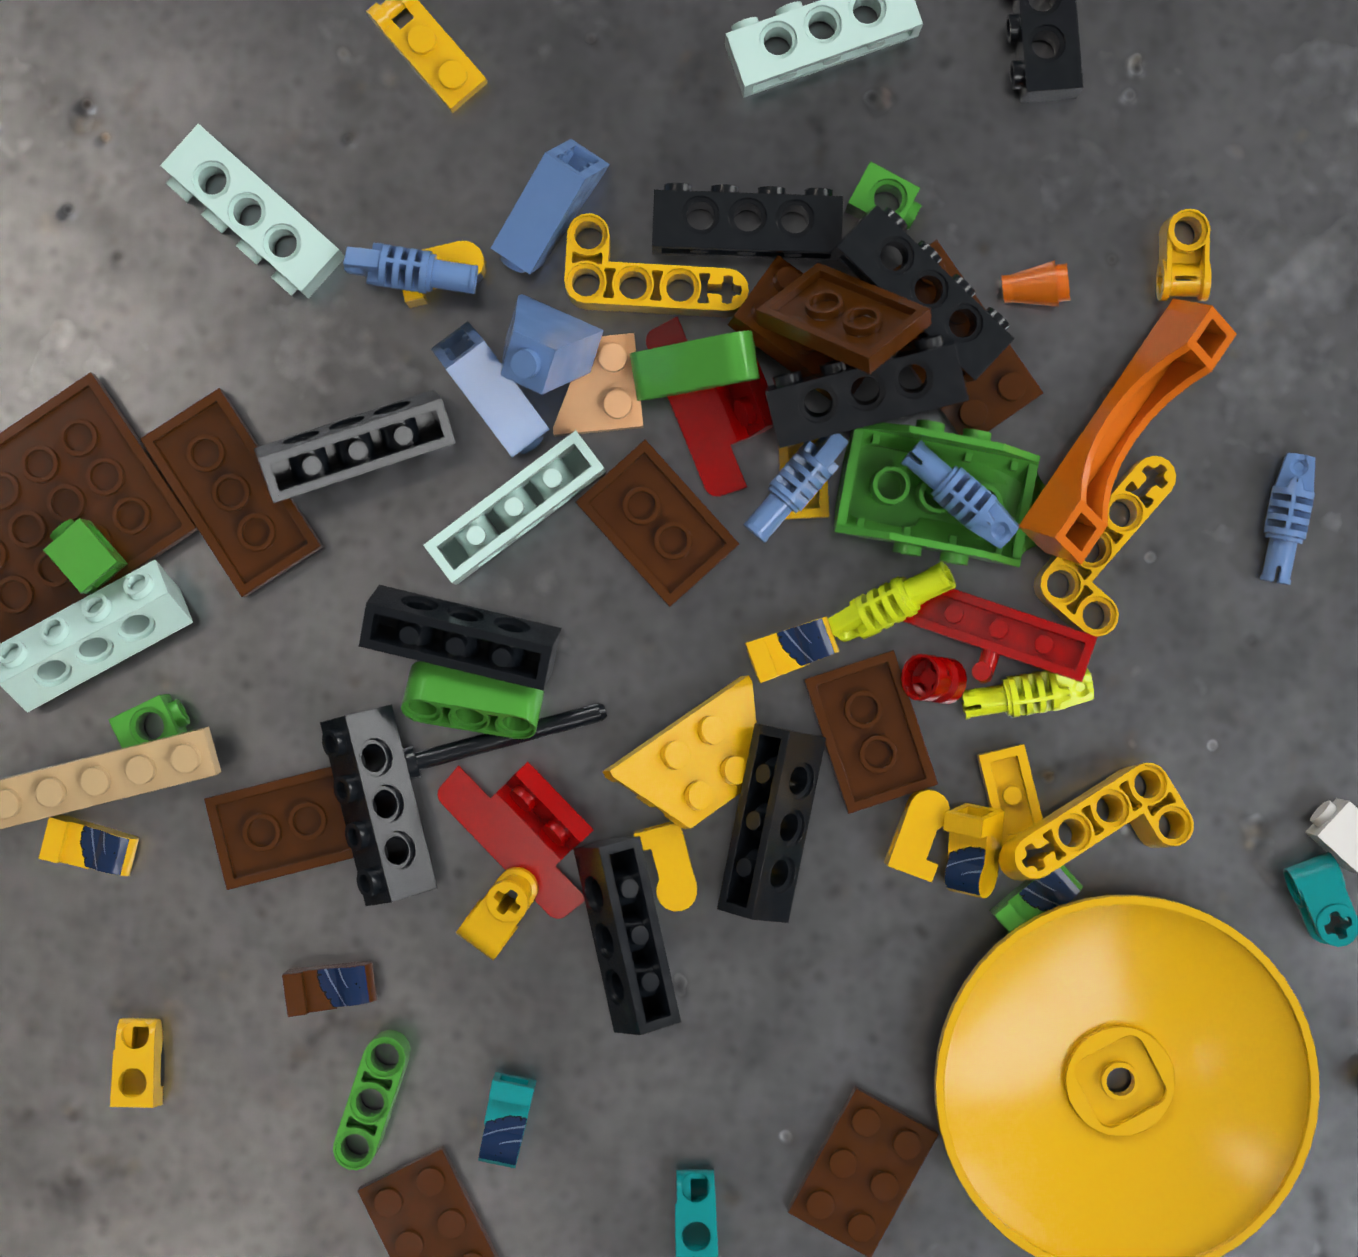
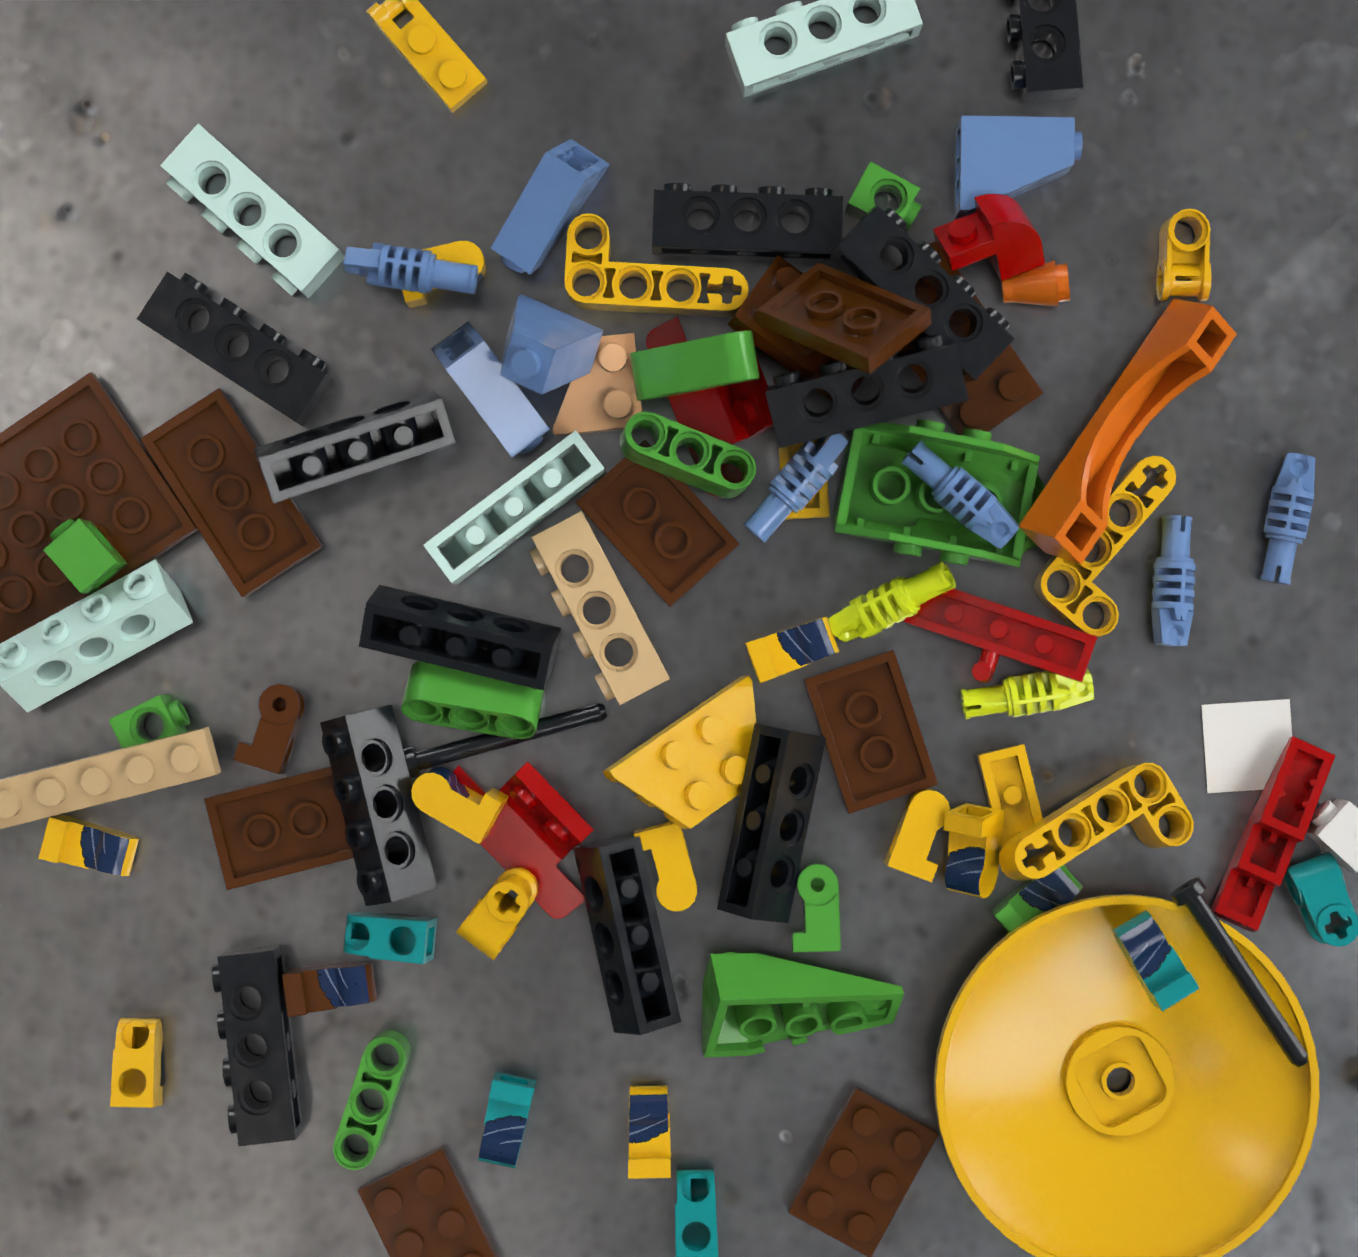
red wheel [901,654,967,704] -> none
none -> black brick [137,272,333,426]
none -> black brick [212,945,303,1146]
none -> reddish brown leg [233,684,305,774]
none -> teal leg [343,912,438,964]
none -> yellow leg [411,767,509,844]
none -> tan brick [529,511,670,705]
none -> bright green beam [619,411,756,499]
none -> leg [628,1085,671,1179]
none -> bright green wedge [702,952,904,1057]
none -> bright green leg [791,862,841,953]
none -> red brick [933,194,1045,281]
none -> medium blue slope [955,116,1083,219]
none -> leg [1112,910,1200,1011]
none -> medium blue hinge [1151,515,1196,647]
none -> black bar [1171,877,1308,1067]
none -> white sticker [1201,699,1292,793]
none -> red slope [1211,736,1336,932]

